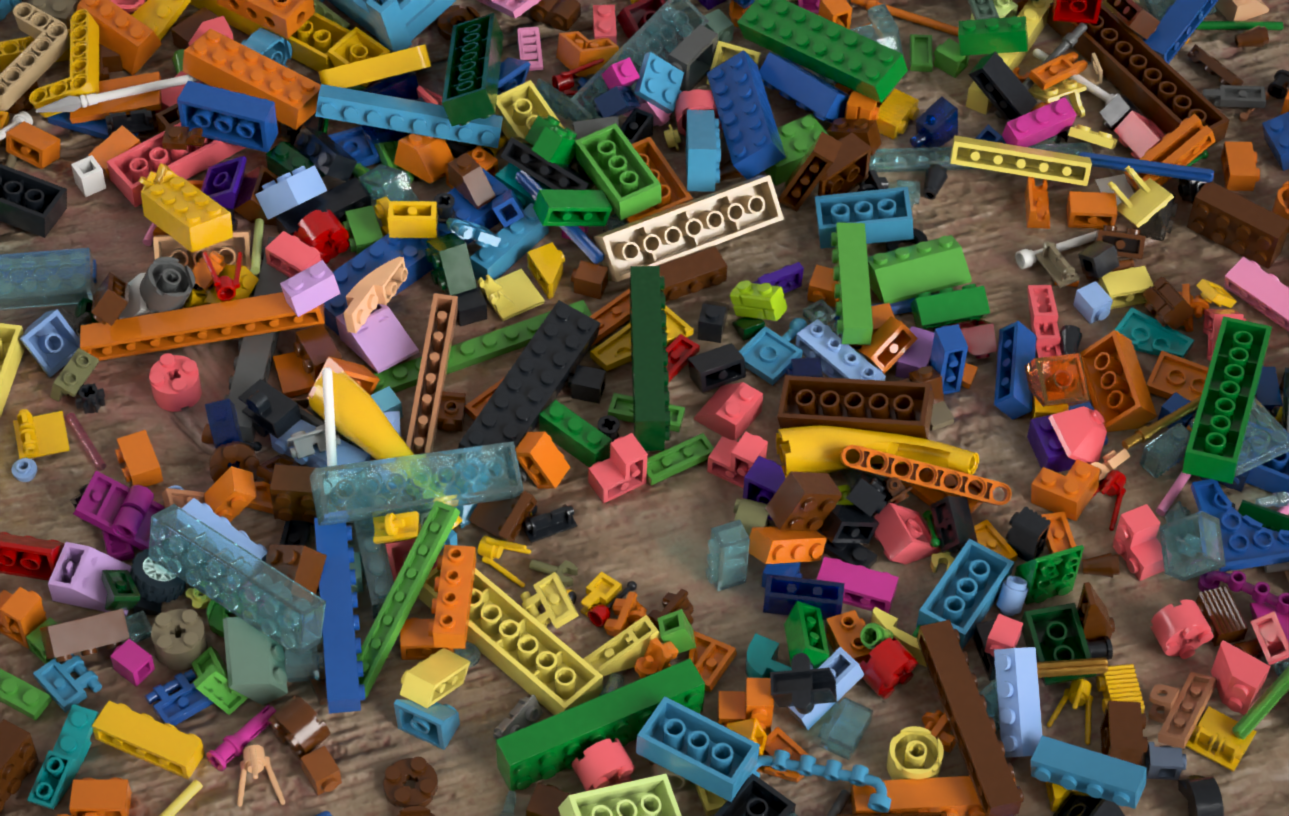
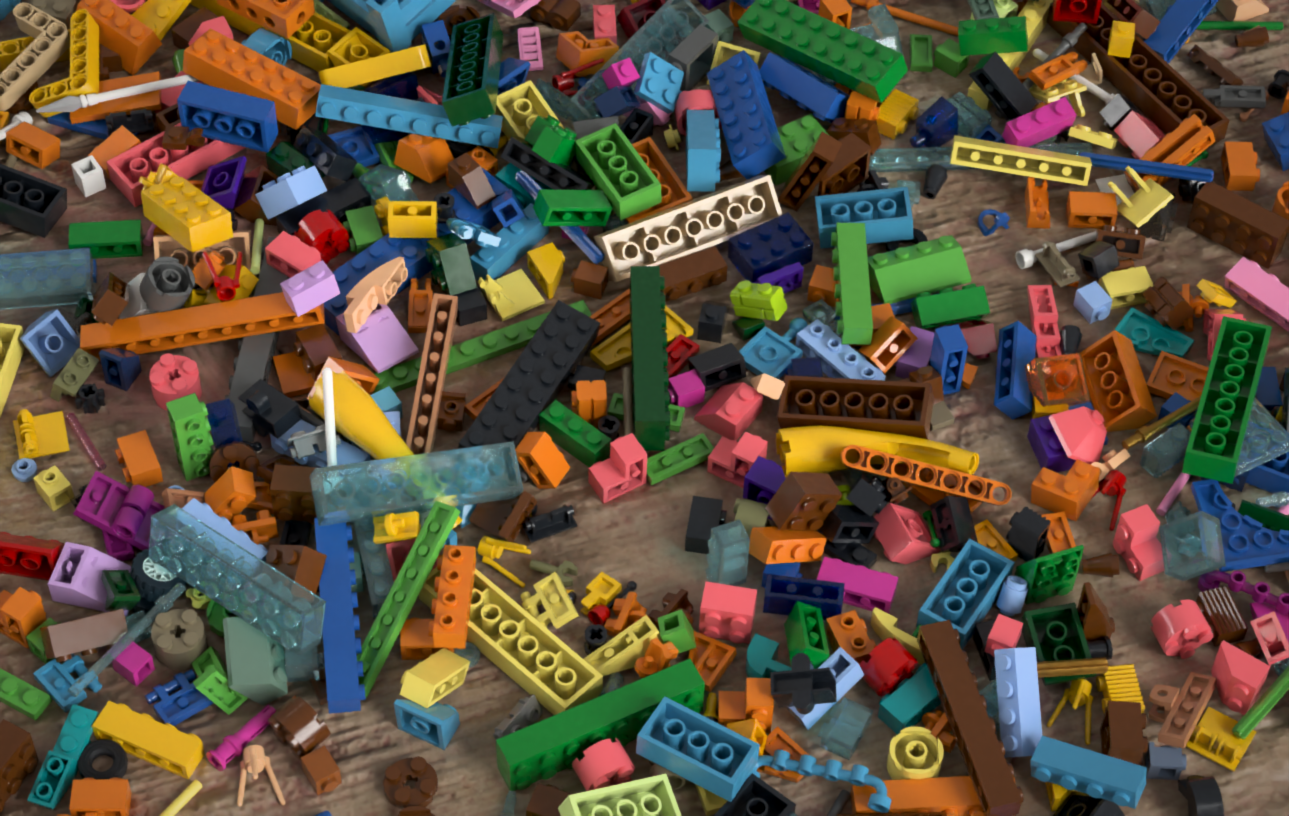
bright green cone [860,623,894,649] -> none
none -> light yellow brick [33,465,74,512]
none -> green brick [68,220,144,260]
none -> clear light blue bar [68,583,186,697]
none -> black tyre [78,739,128,780]
none -> dark blue slope [99,348,142,391]
none -> bright green brick [166,393,214,481]
none -> orange hips [232,509,278,545]
none -> orange hinge [408,278,433,333]
none -> blue torso [421,20,450,78]
none -> orange brick [571,380,607,429]
none -> black bush [584,624,607,655]
none -> dark tan bar [622,367,634,436]
none -> dark pink brick [668,369,705,408]
none -> black brick [685,496,727,555]
none -> coral brick [699,581,757,644]
none -> yellow piece [703,692,718,723]
none -> clear blue brick [728,212,814,283]
none -> light nougat slope [750,373,785,400]
none -> teal brick [878,663,941,735]
none -> clear light blue brick [940,92,992,139]
none -> blue piece [977,209,1010,236]
none -> yellow brick [1108,20,1135,58]

